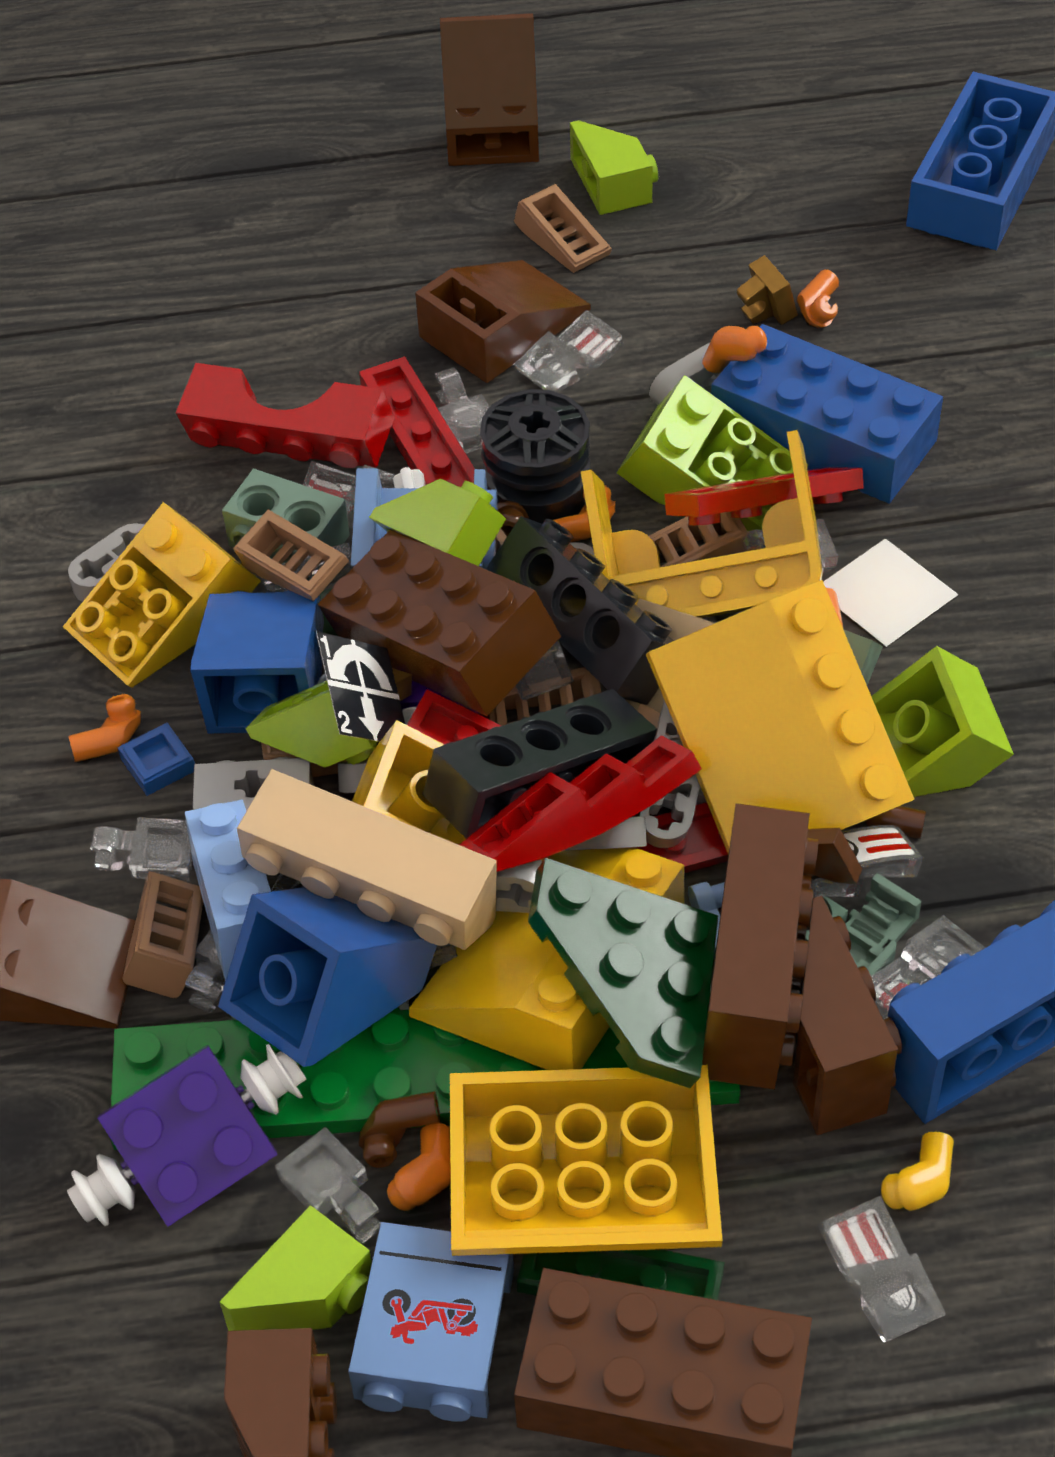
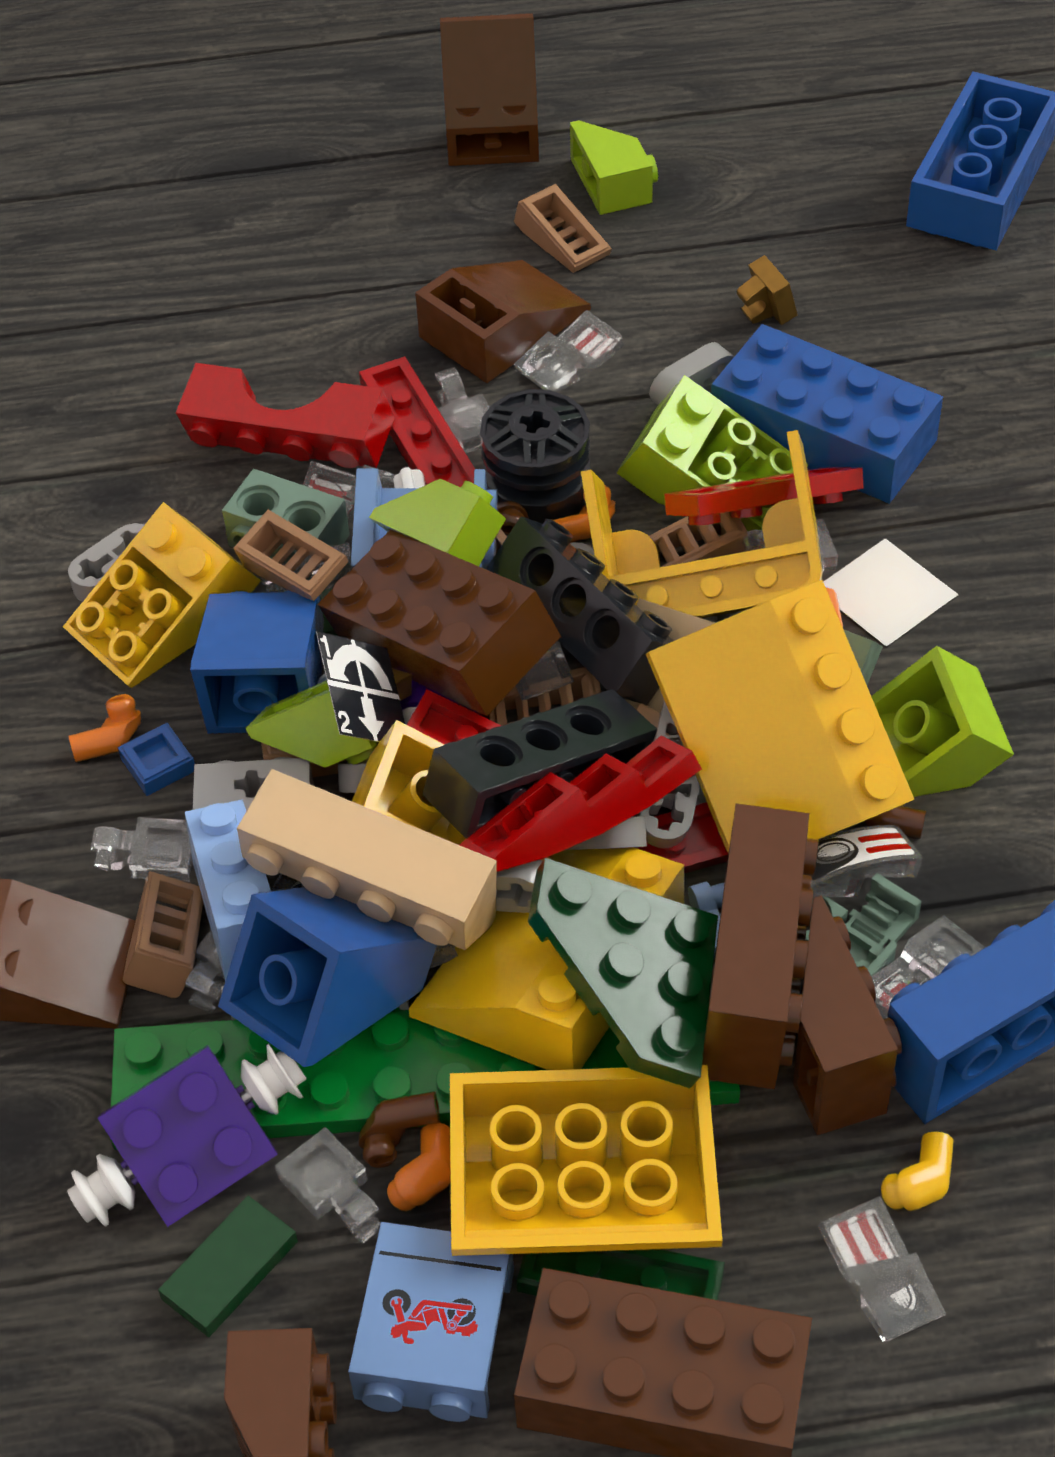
lime slope [220,1205,372,1331] -> none
orange arm [702,326,767,373] -> none
orange arm [797,269,839,328] -> none
reddish brown tile [807,828,862,884] -> none
none -> dark green tile [158,1195,298,1337]

